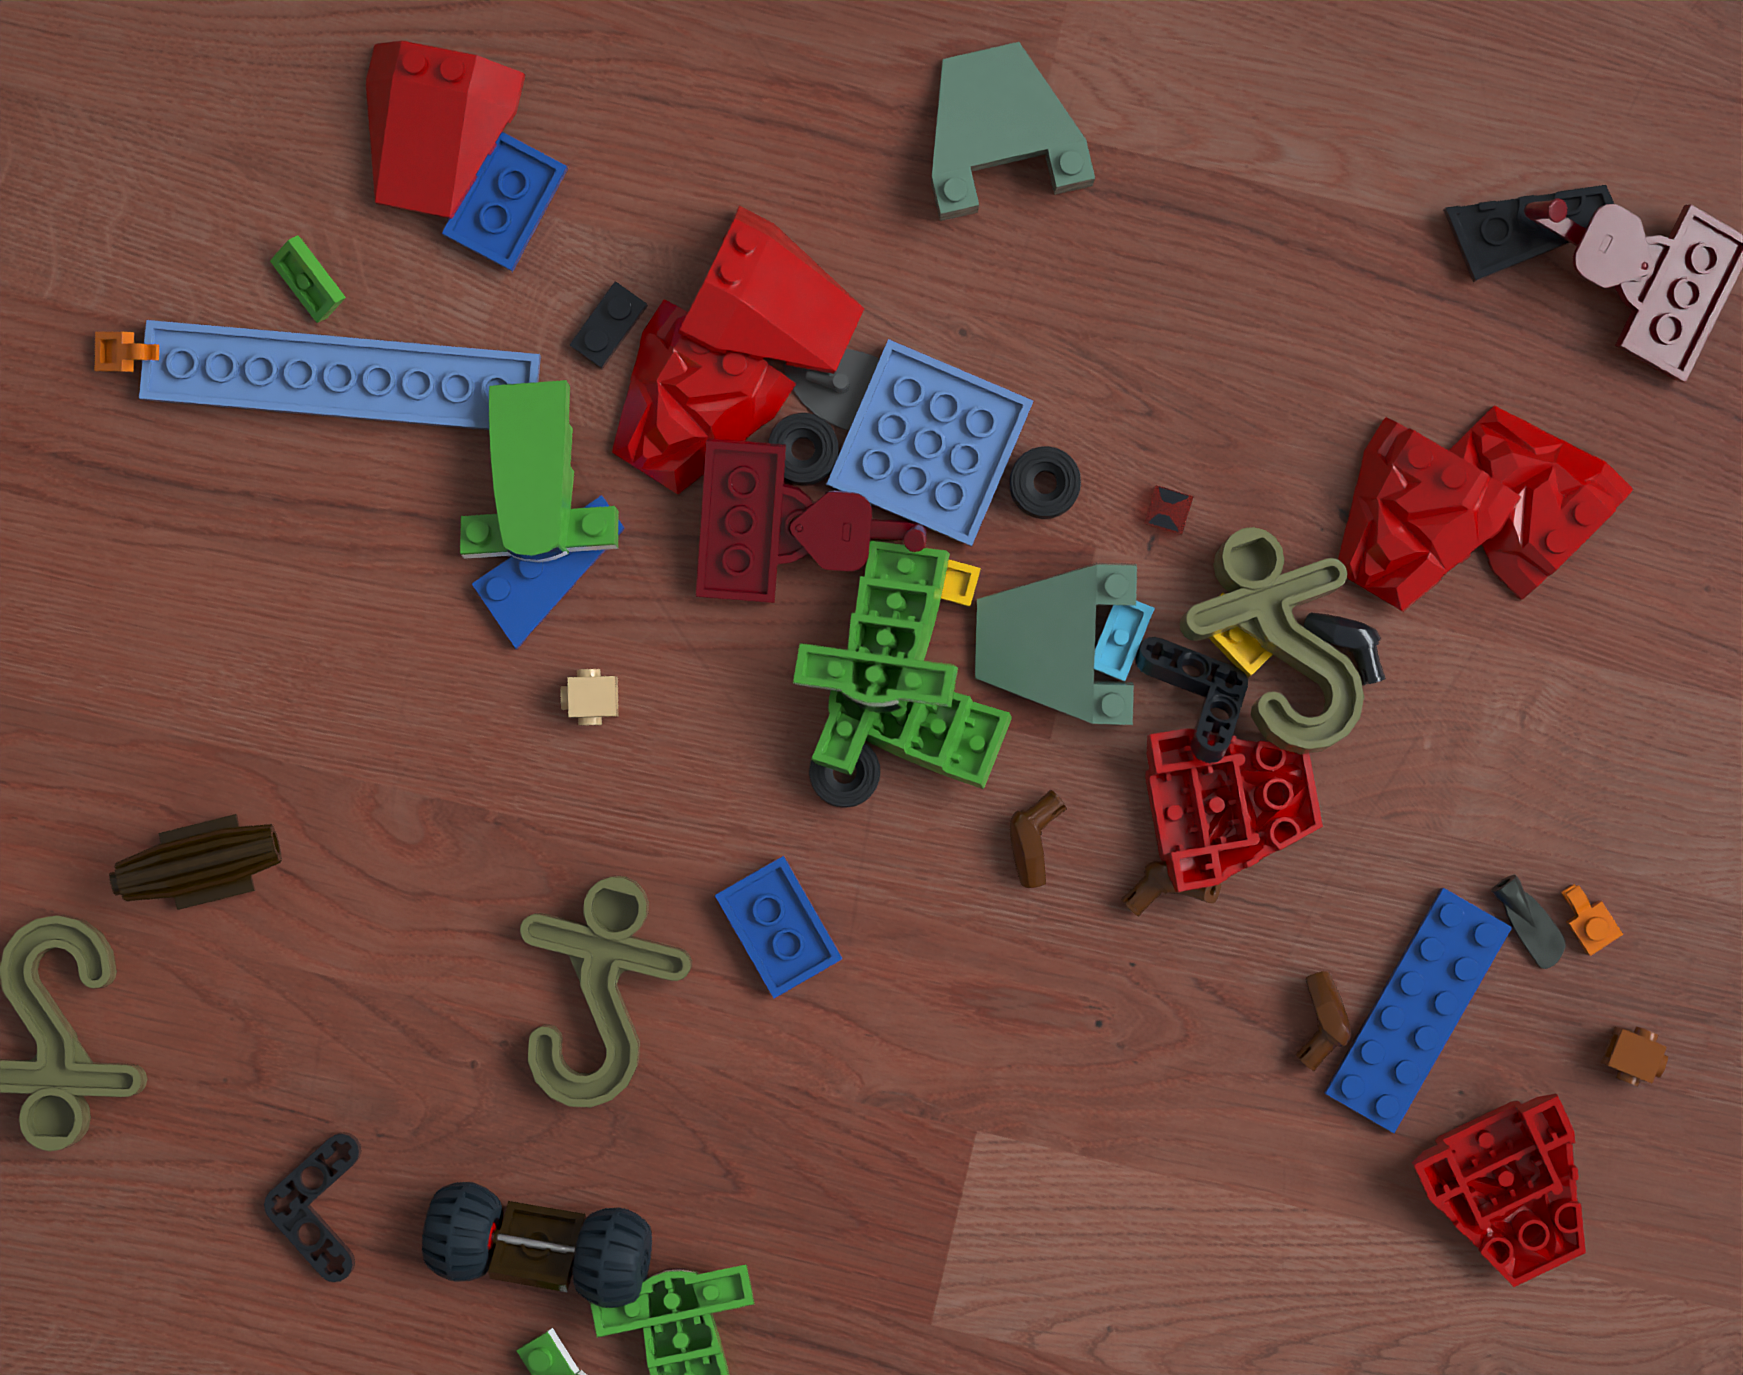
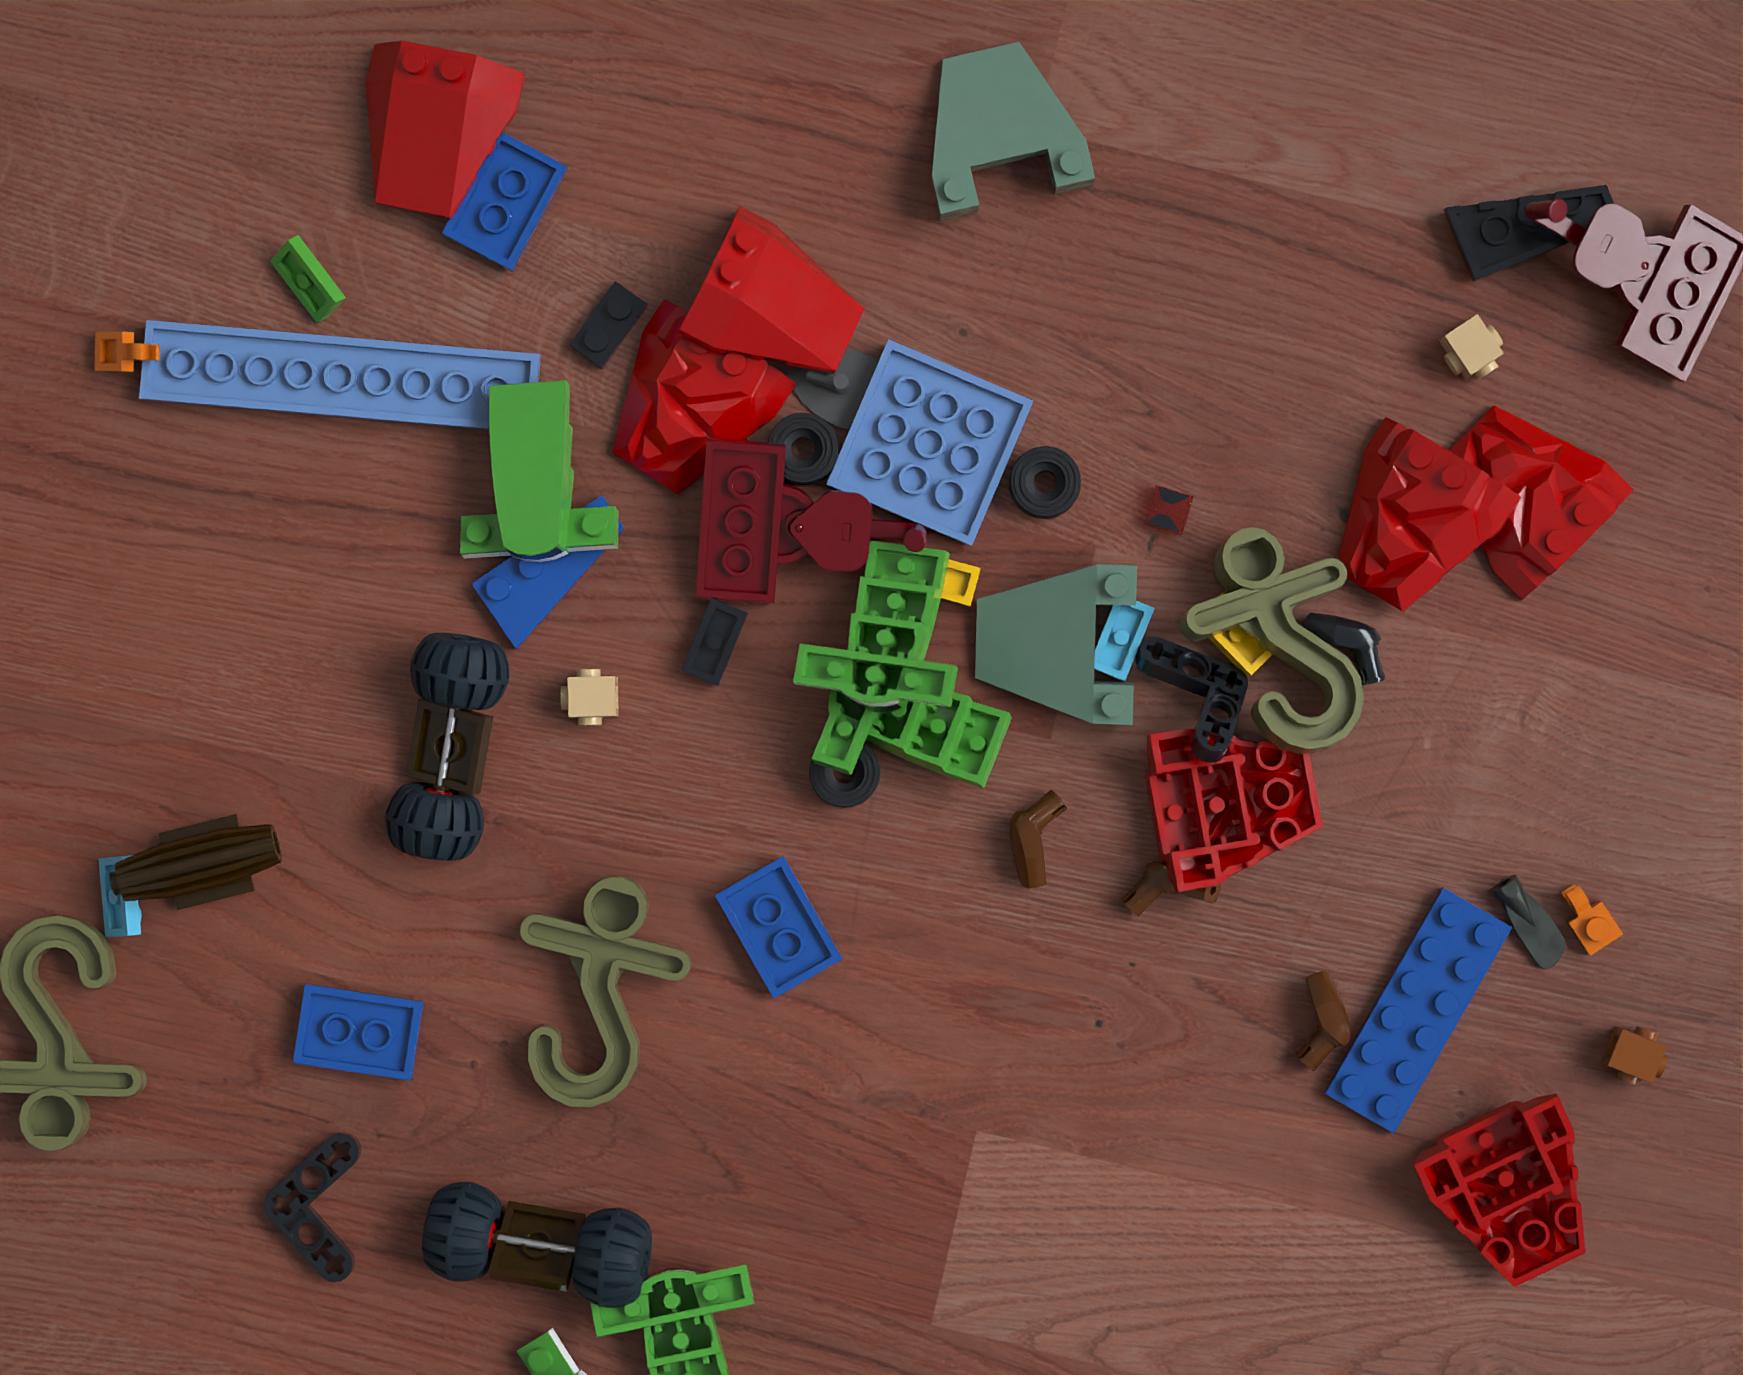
none -> medium azure plate [98,855,142,937]
none -> blue plate [293,983,424,1081]
none -> black plate [385,633,510,861]
none -> black plate [681,598,748,686]
none -> tan brick [1439,314,1504,379]

